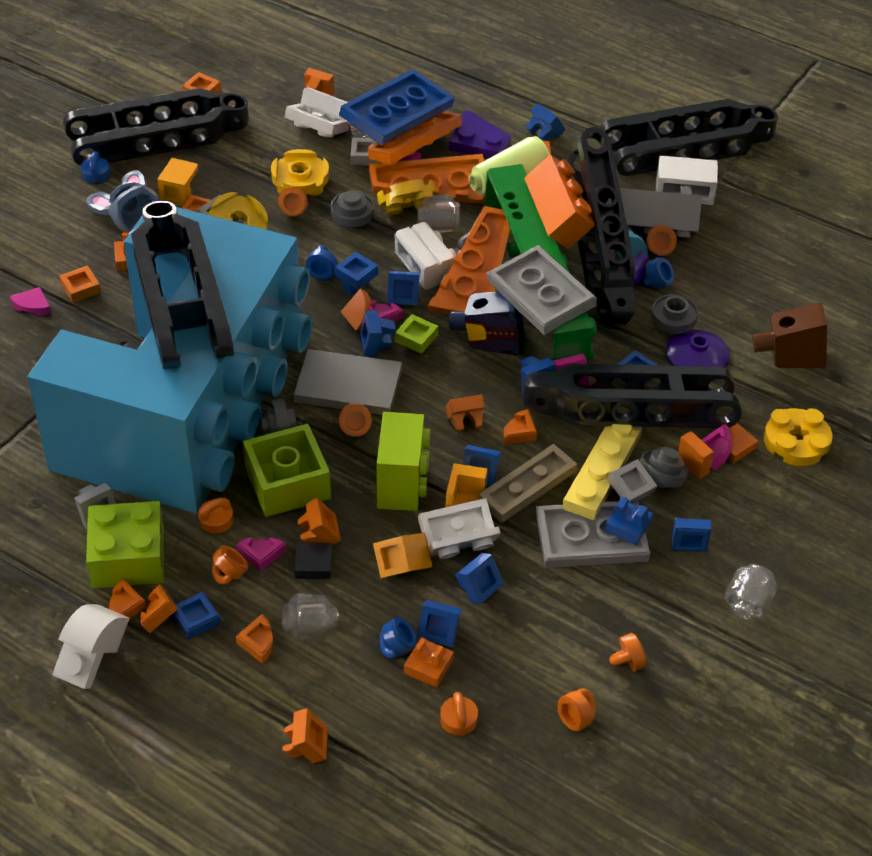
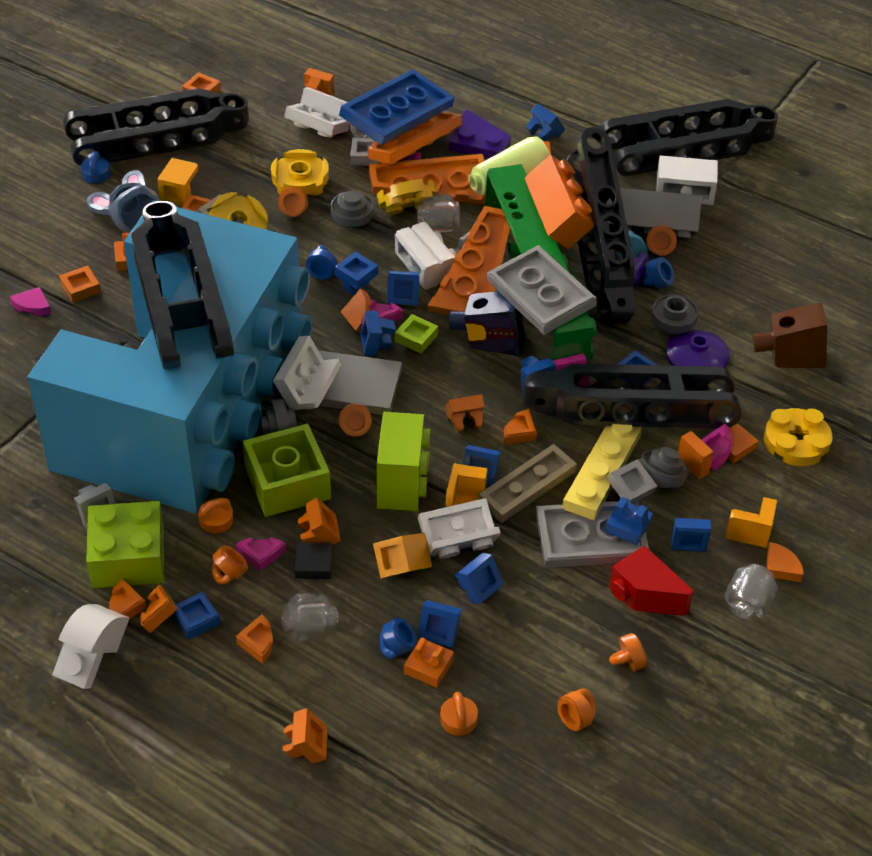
none -> white bracket [273,336,342,410]
none -> red slope [609,545,694,616]
none -> light orange panel [725,497,777,548]
none -> orange tile [766,542,803,582]

